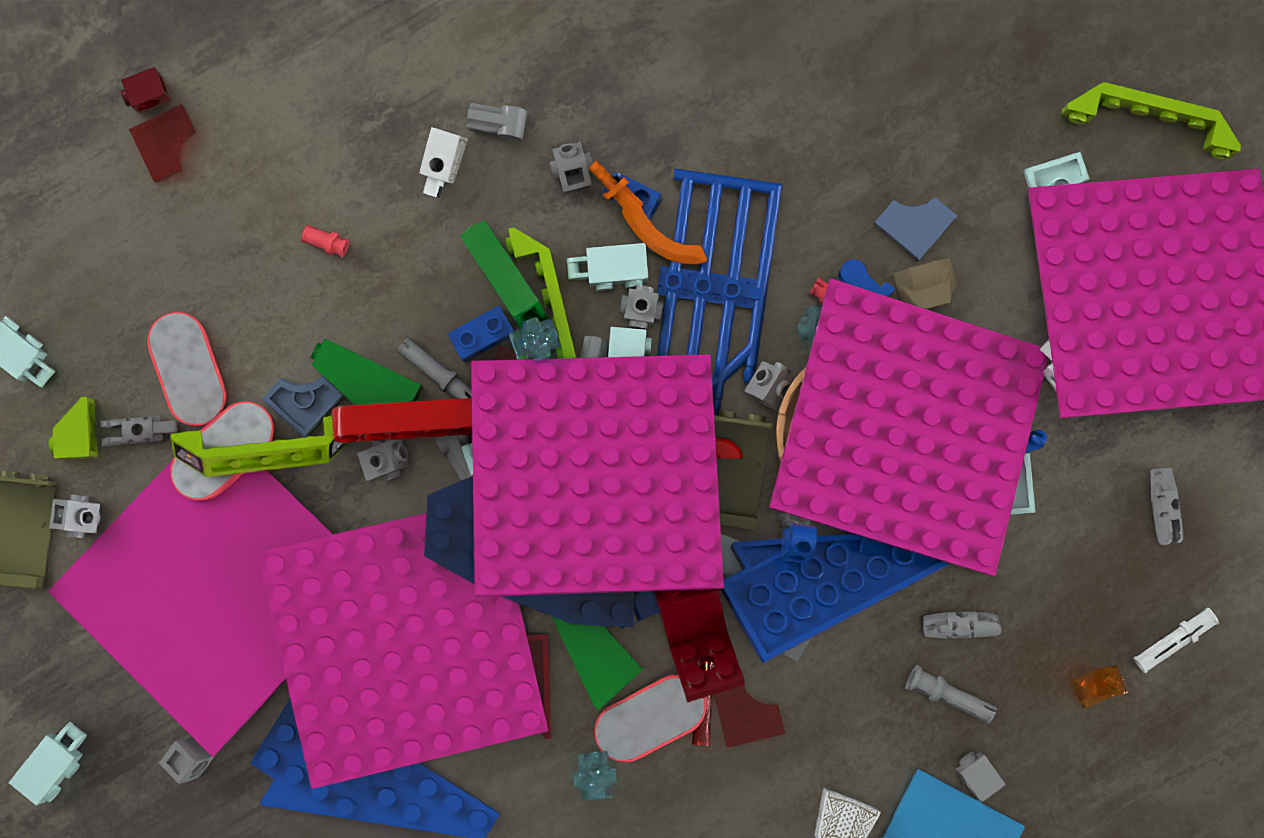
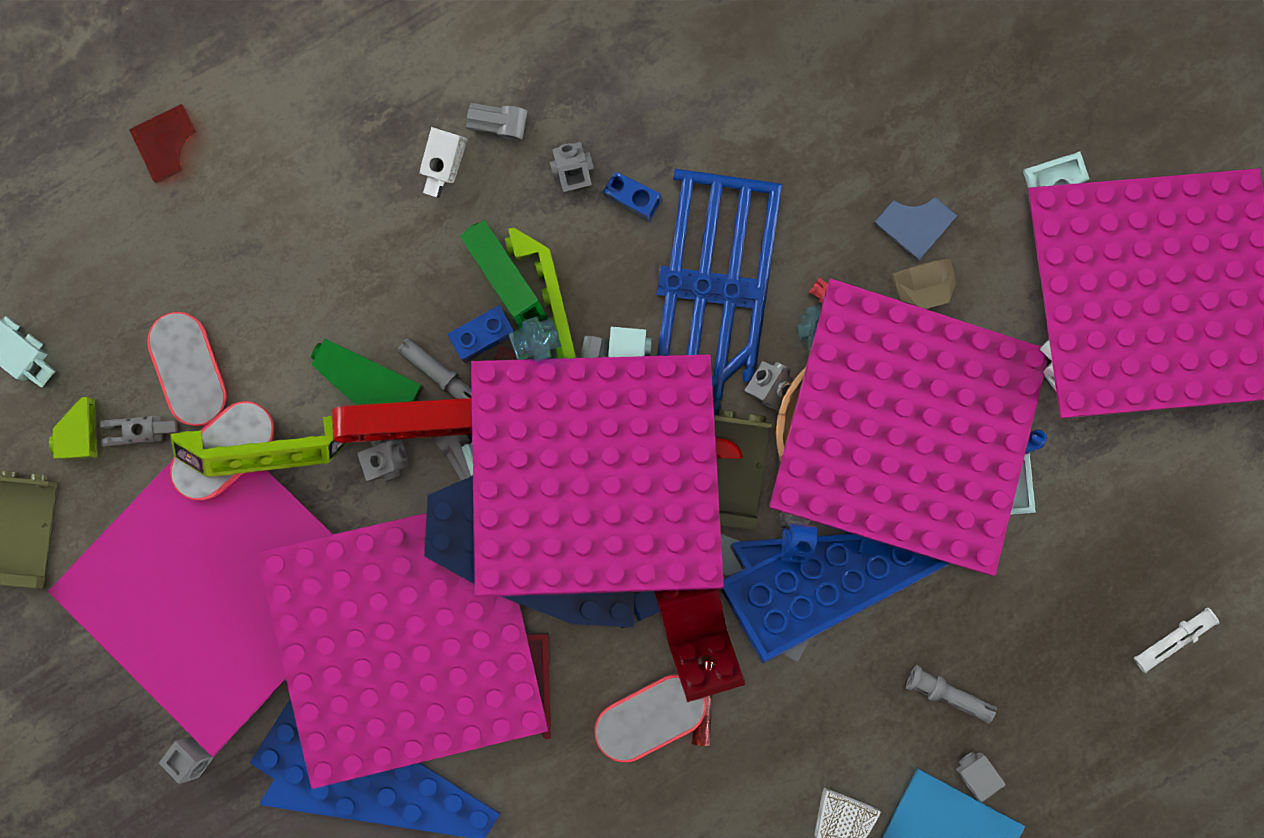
light aqua brick [8,722,87,805] -> none
light grey brick [49,495,101,538] -> none
dark red brick [121,67,171,113] -> none
sand blue tile [262,376,346,438] -> none
coral pin [301,224,350,258] -> none
green slope [551,616,643,710] -> none
light aqua brick [566,243,648,291] -> none
clear light blue brick [573,751,617,801] -> none
orange sword [588,160,707,264] -> none
light grey brick [619,285,663,330] -> none
clear red tile [714,686,785,748] -> none
blue leg [839,259,895,297] -> none
light grey hinge [923,611,1003,639] -> none
lime slope [1061,82,1241,159] -> none
clear orange bracket [1072,665,1127,708] -> none
light grey hinge [1150,468,1184,545] -> none

